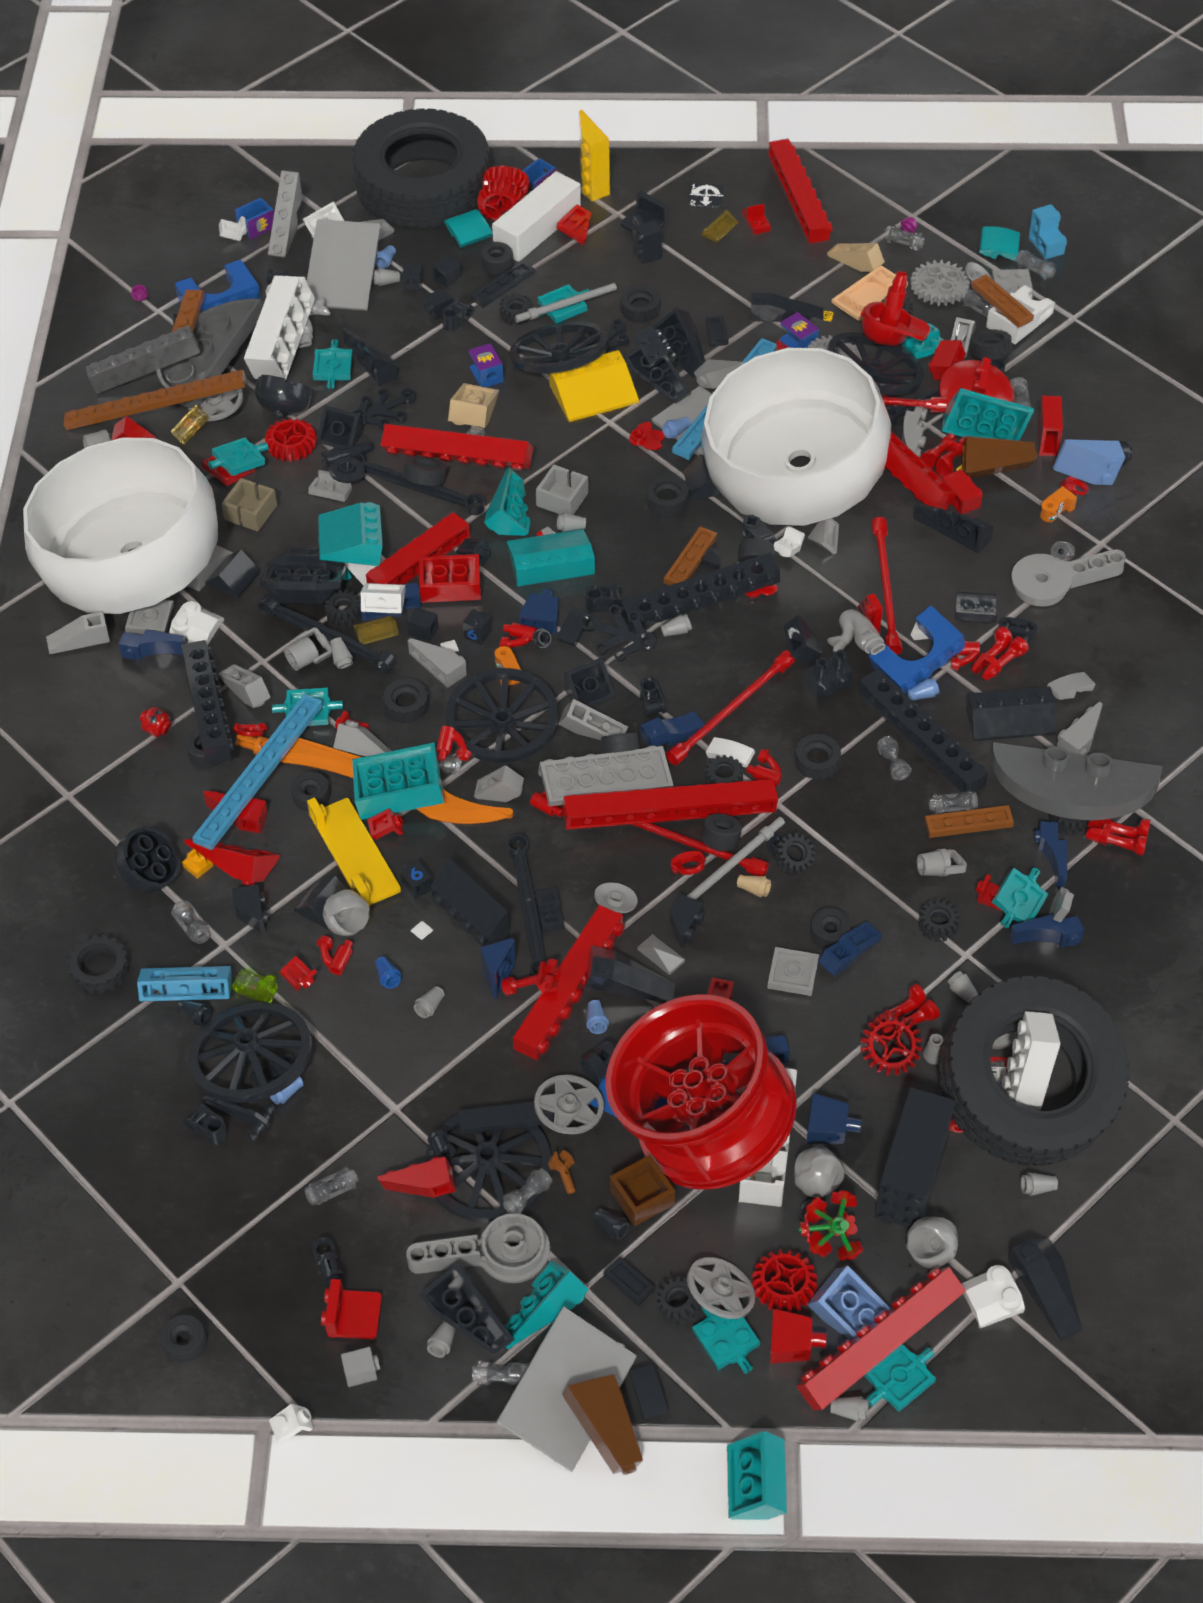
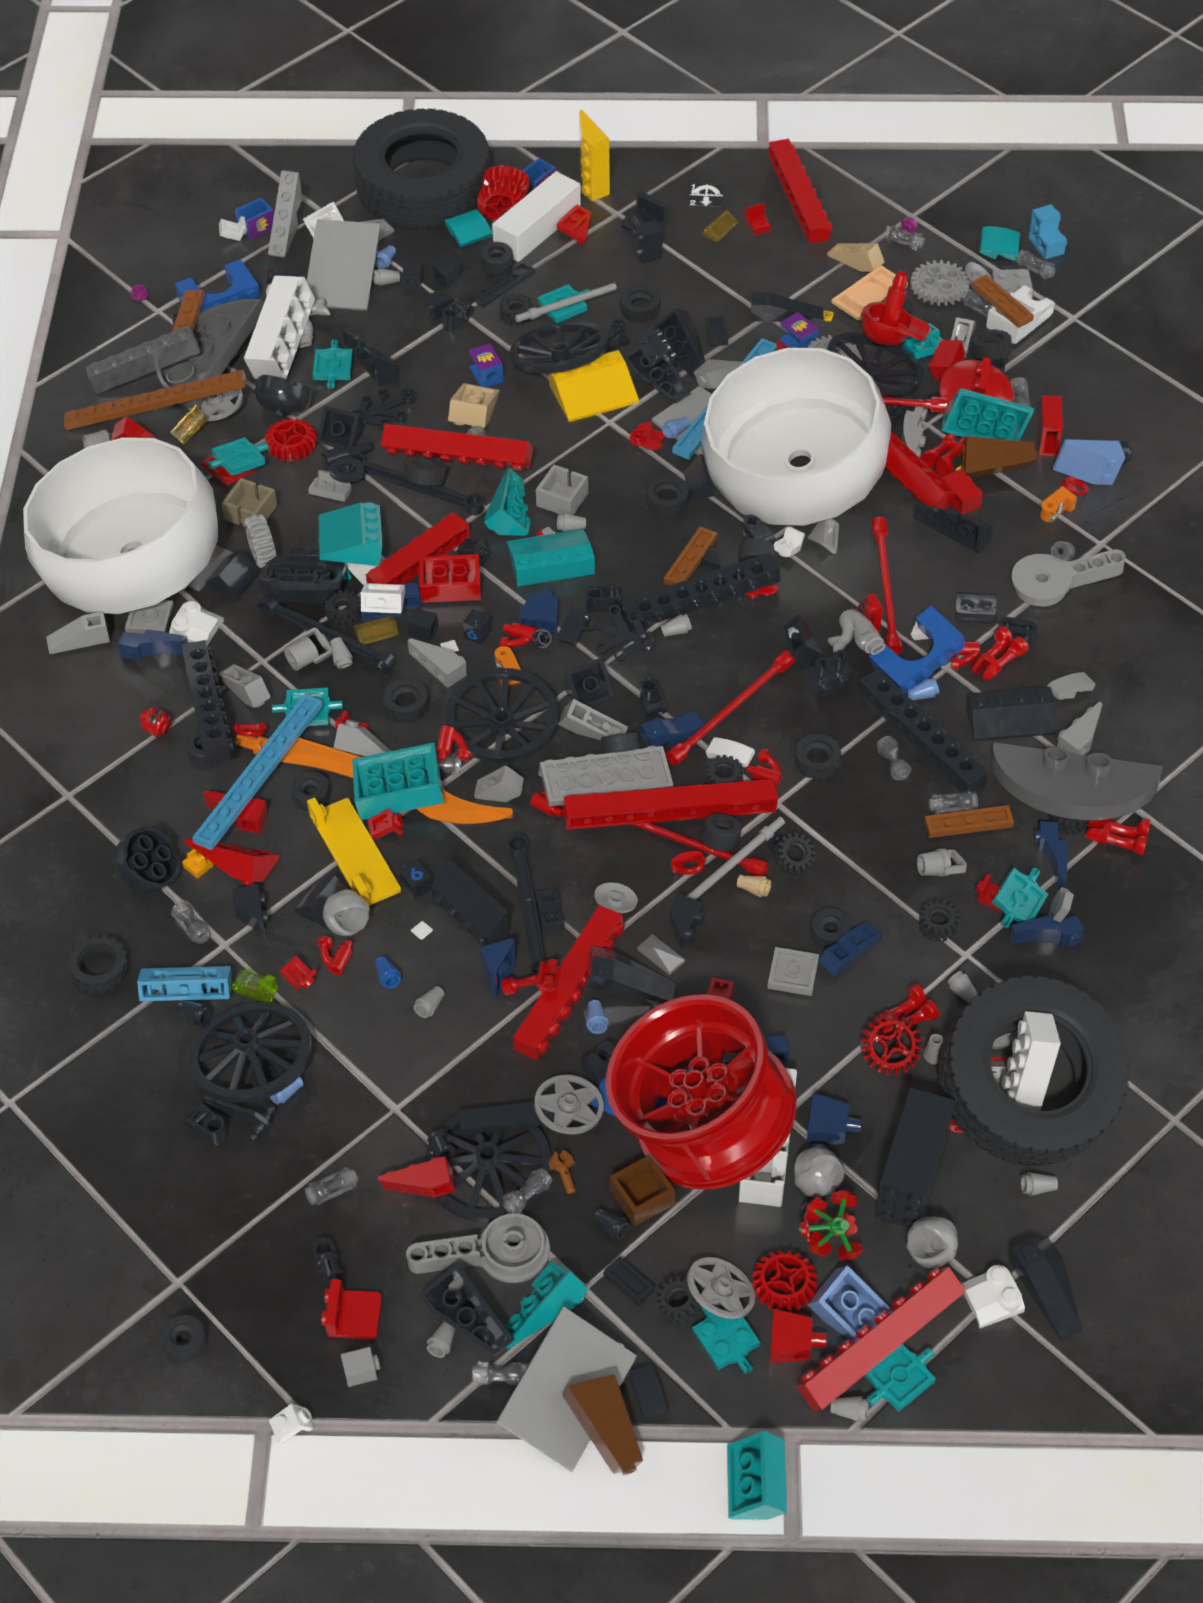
none -> light grey gear [244,514,276,568]

